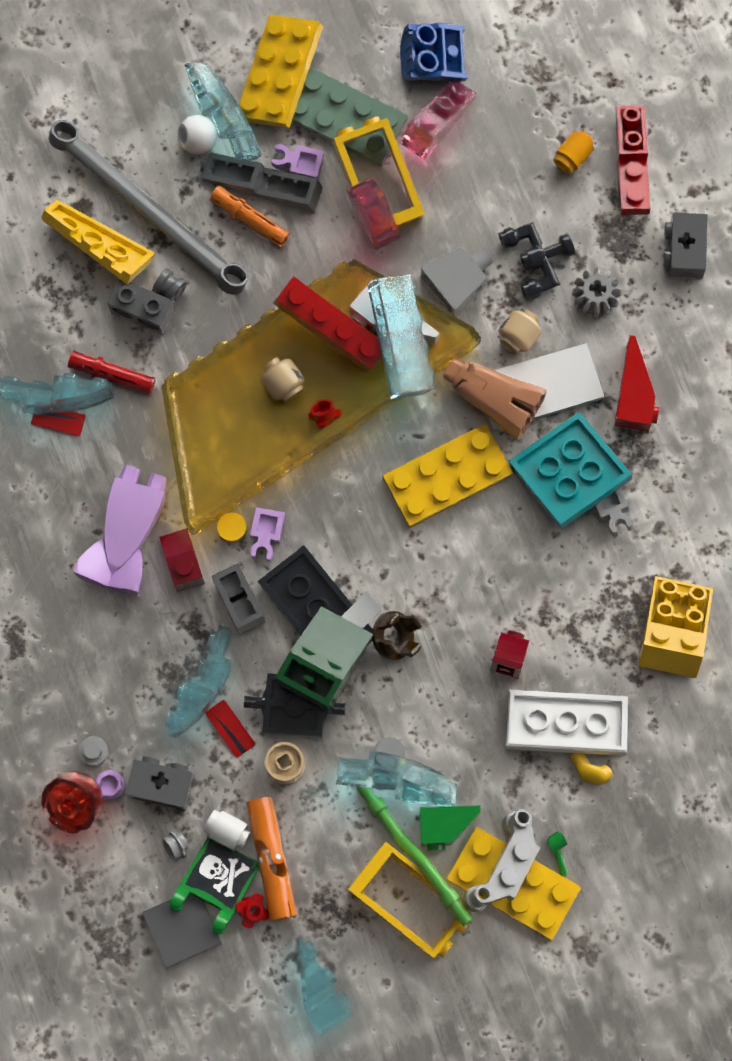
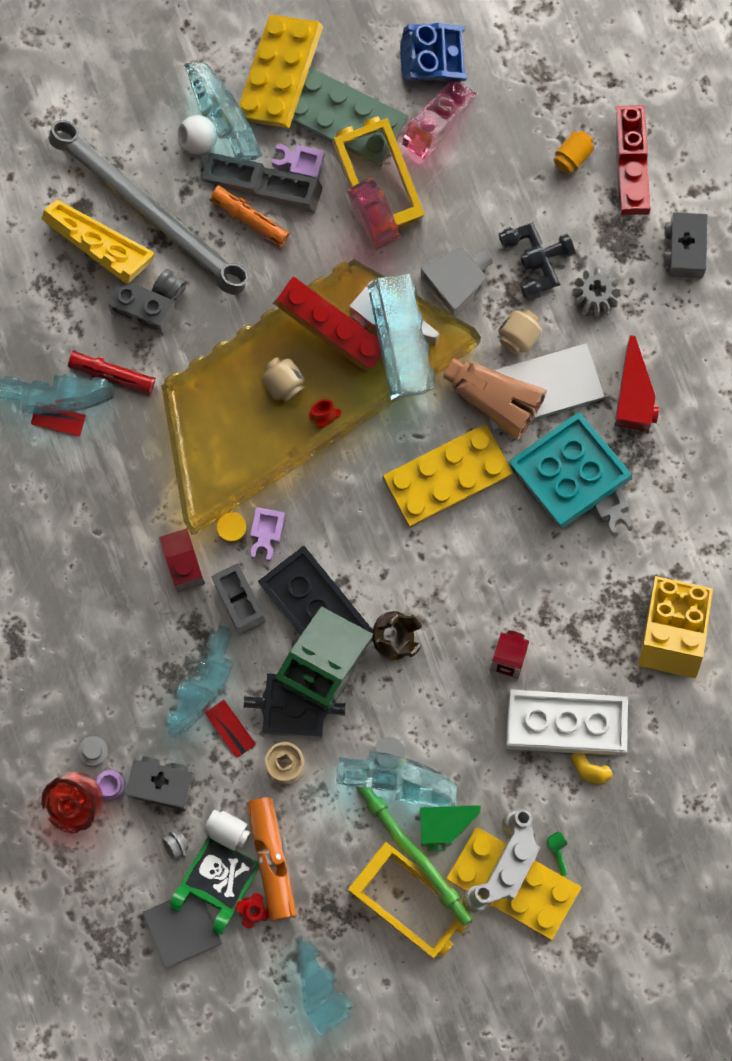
lavender hips [73,465,167,596] -> none
white sticker [341,592,382,628] -> none

